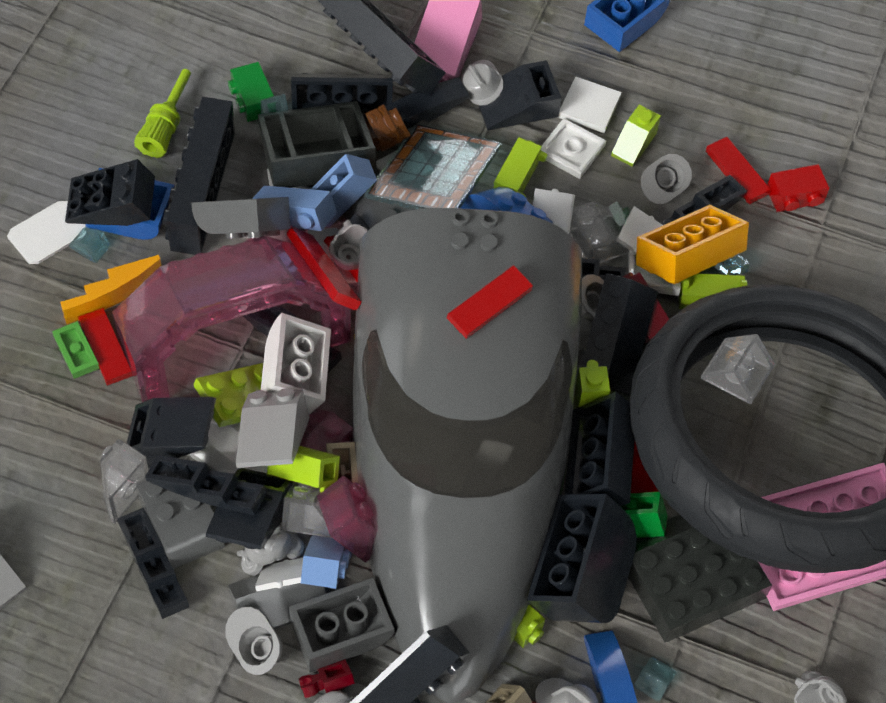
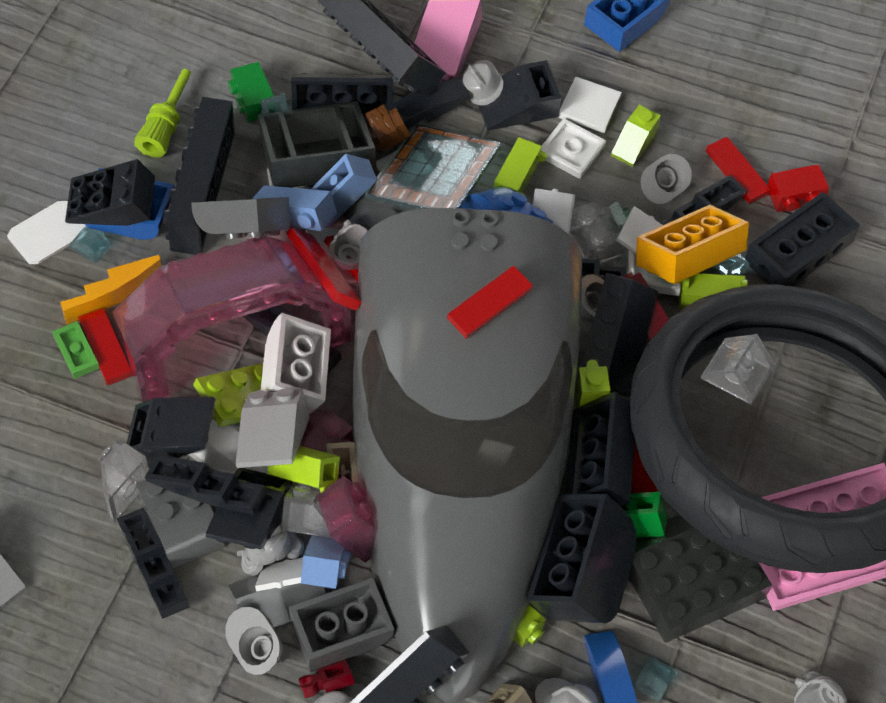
none -> black brick [744,192,860,286]

